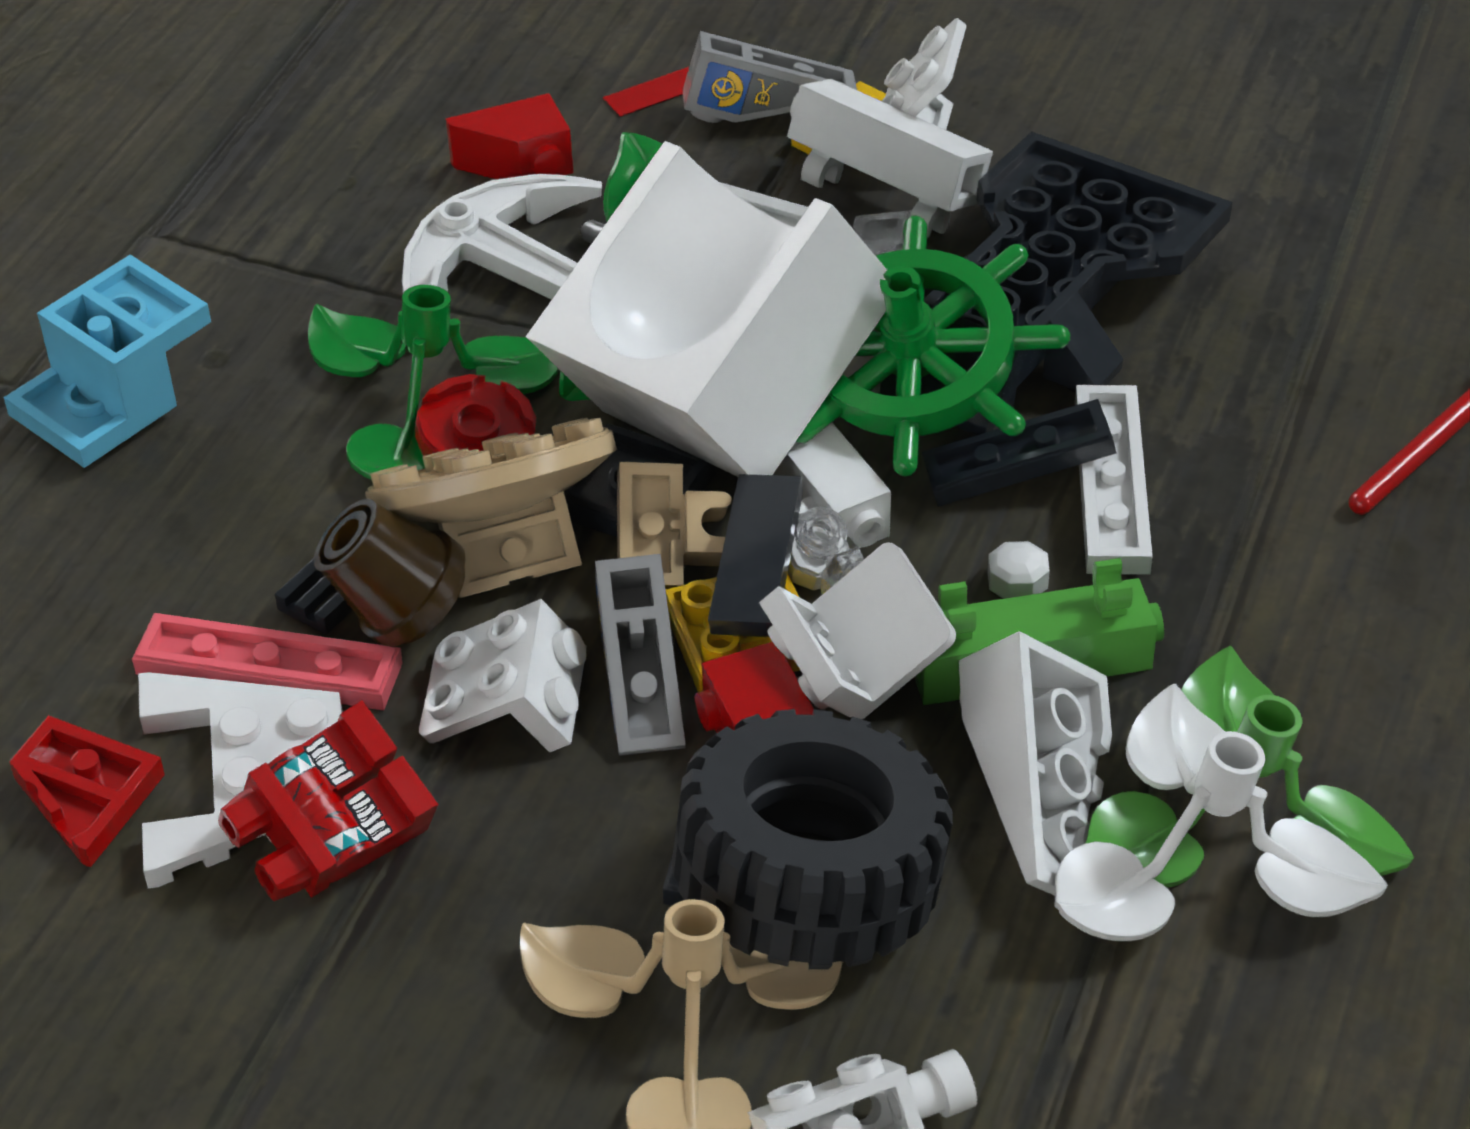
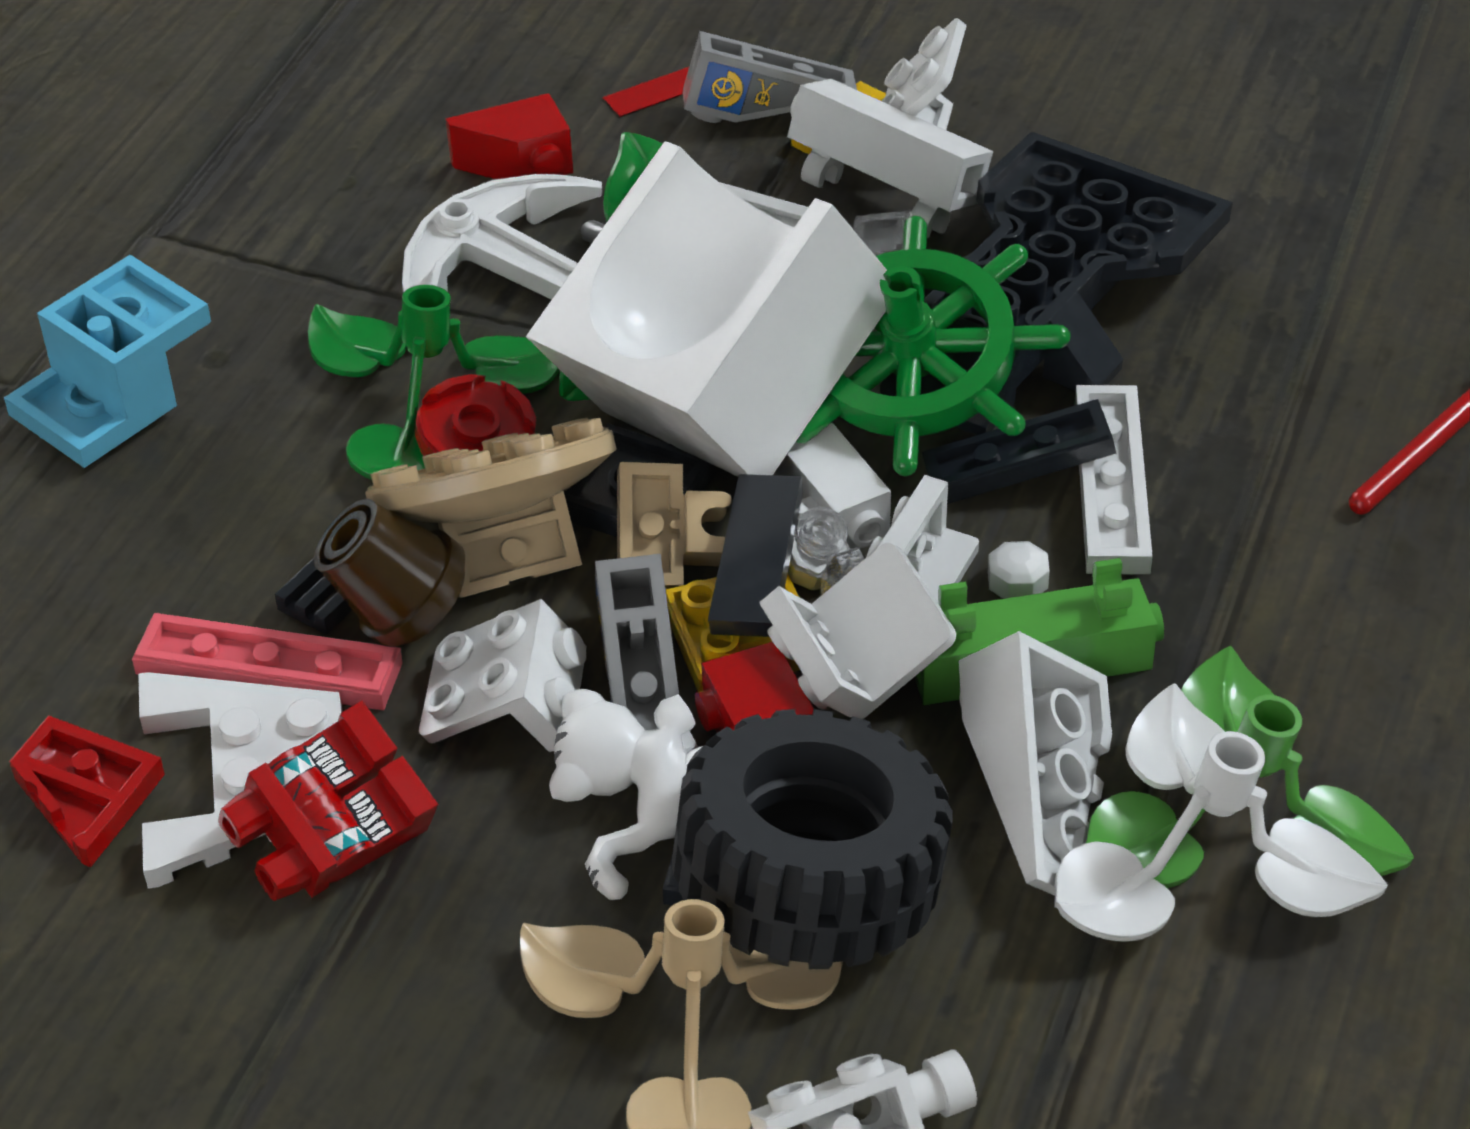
none -> white animal [549,689,703,900]
none -> white bracket [867,475,979,603]

